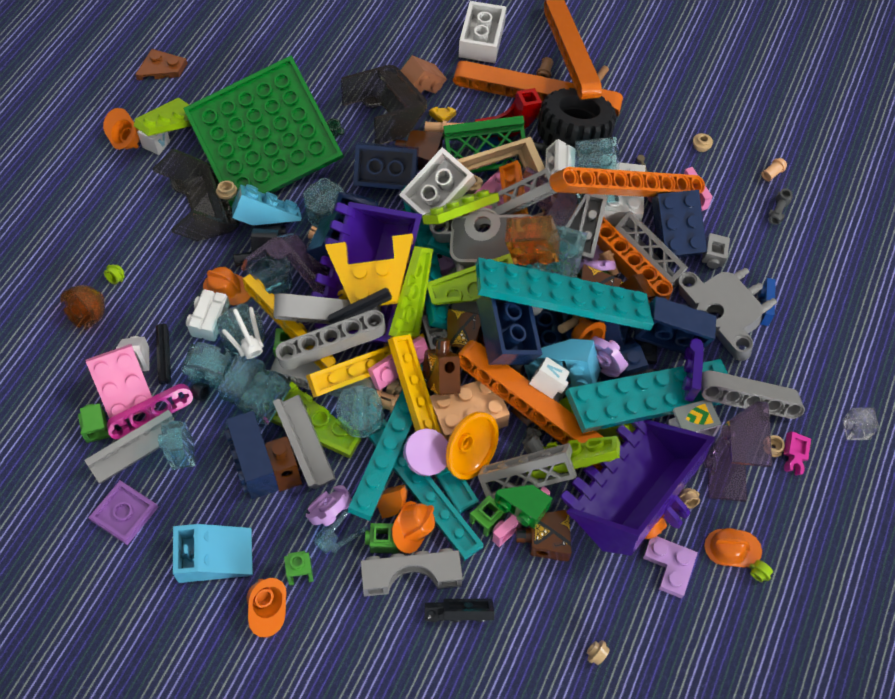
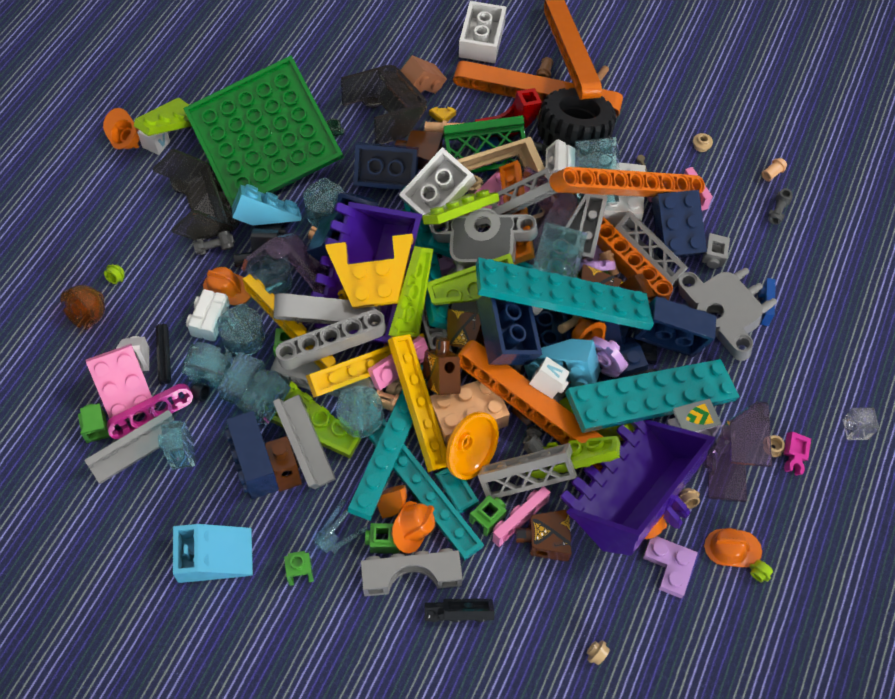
medium lavender tile [88,480,158,545] -> none
dark orange wing [135,49,187,80] -> none
tan plate [216,181,238,200] -> none
white plant [222,307,264,359] -> none
orange piece [246,578,286,637] -> none
lavender plate [306,485,352,526] -> none
black axle [328,288,392,324] -> none
lavender tile [403,428,448,477] -> none
green slope [494,485,552,529] -> none
clear orange brick [505,215,560,265] -> none
dark purple hinge [682,338,704,402] -> none
light grey beam [701,370,805,419] -> none
none -> dark grey bar [193,231,235,255]

